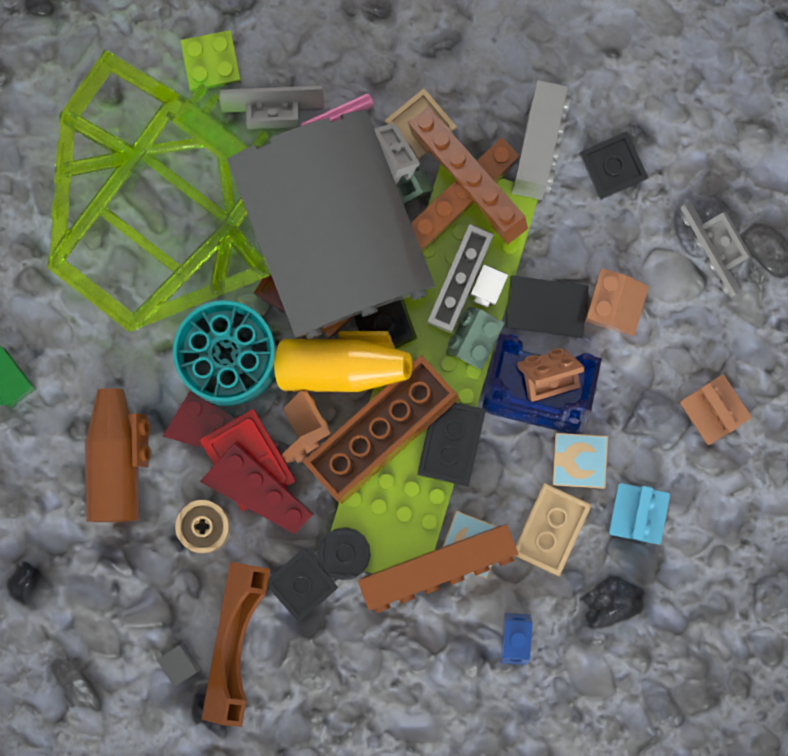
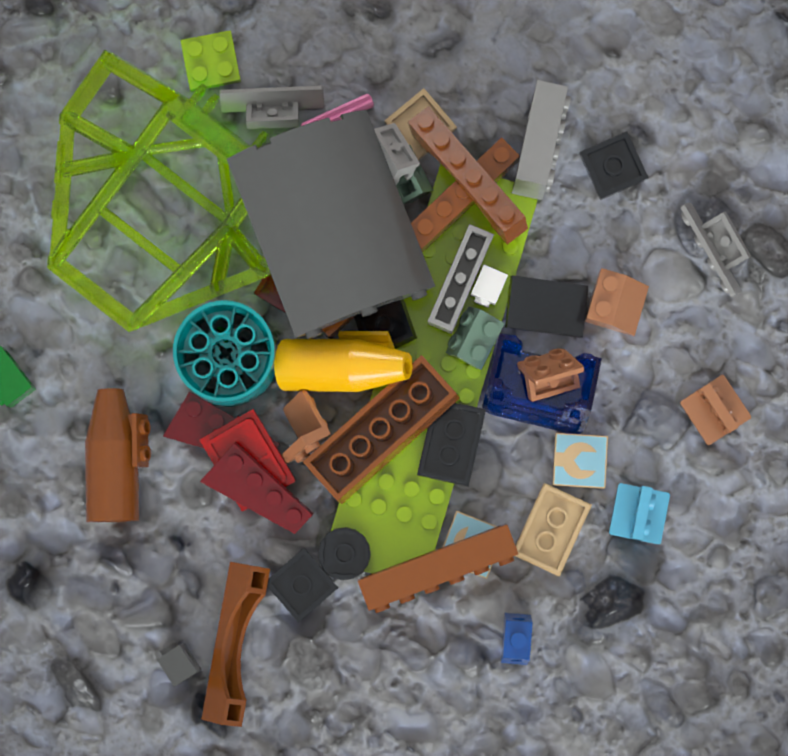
tan brick [175,500,231,553] -> none

